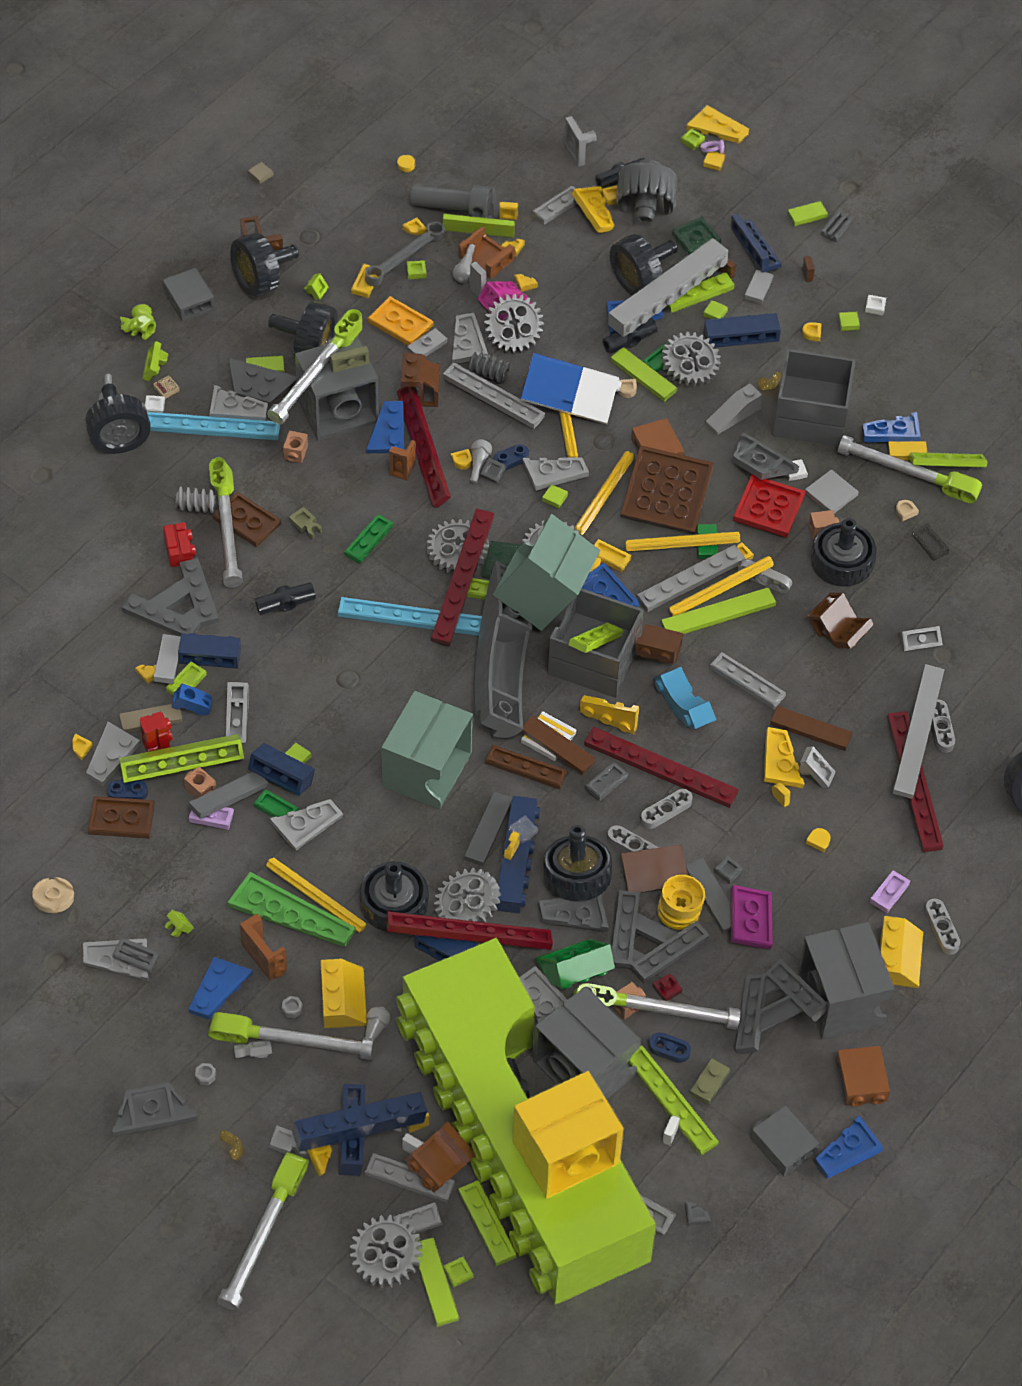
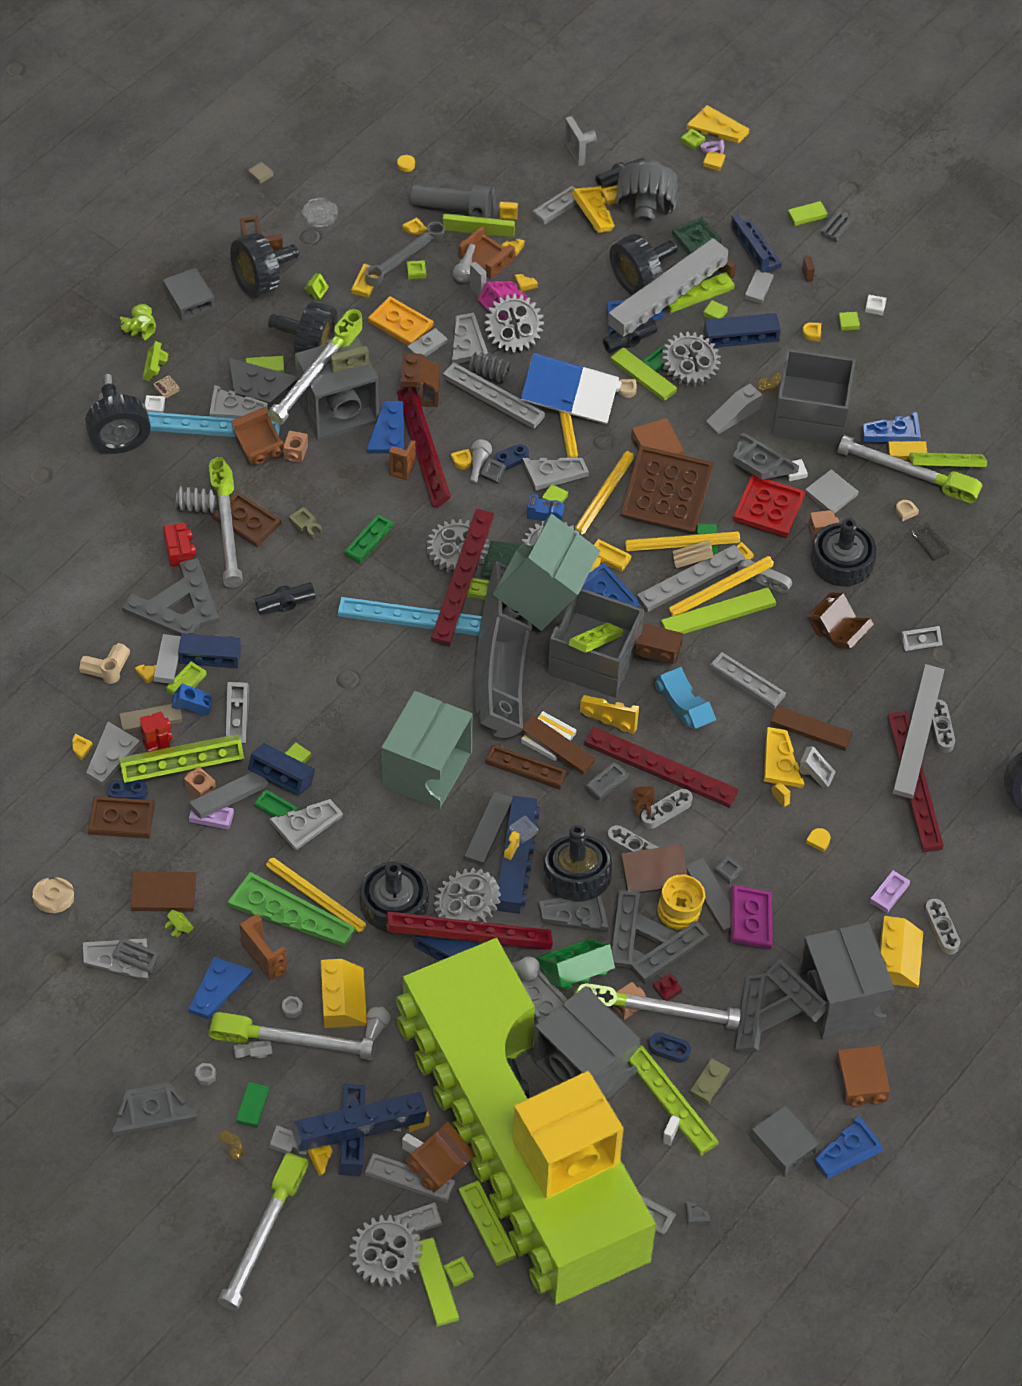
none -> tan piece [79,643,130,684]
none -> reddish brown tile [131,871,196,912]
none -> dark orange panel [231,406,284,466]
none -> green tile [236,1082,270,1128]
none -> clear tile [302,198,338,228]
none -> light grey piece [511,957,540,981]
none -> blue leg [527,494,565,521]
none -> reddish brown plate [633,786,655,816]
none -> tan tile [673,540,713,568]

